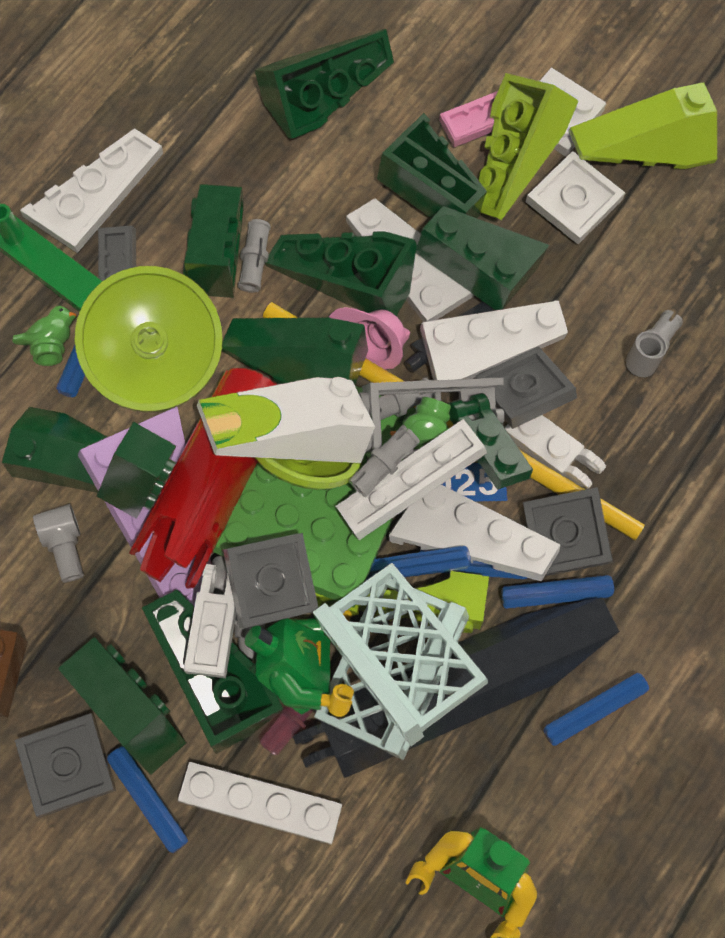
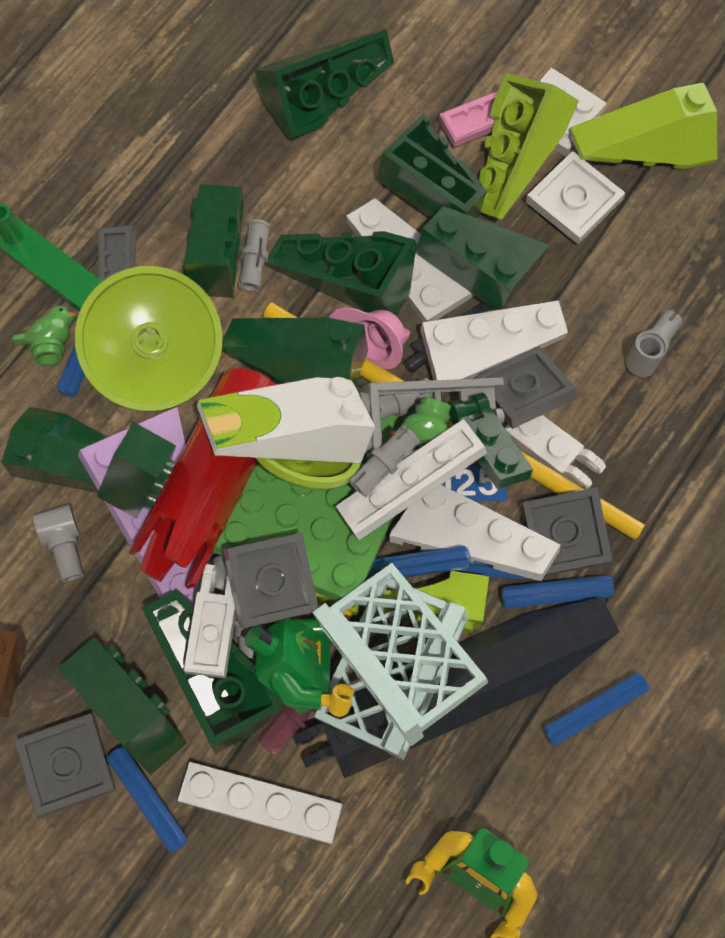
white wing [20,128,163,253] -> none

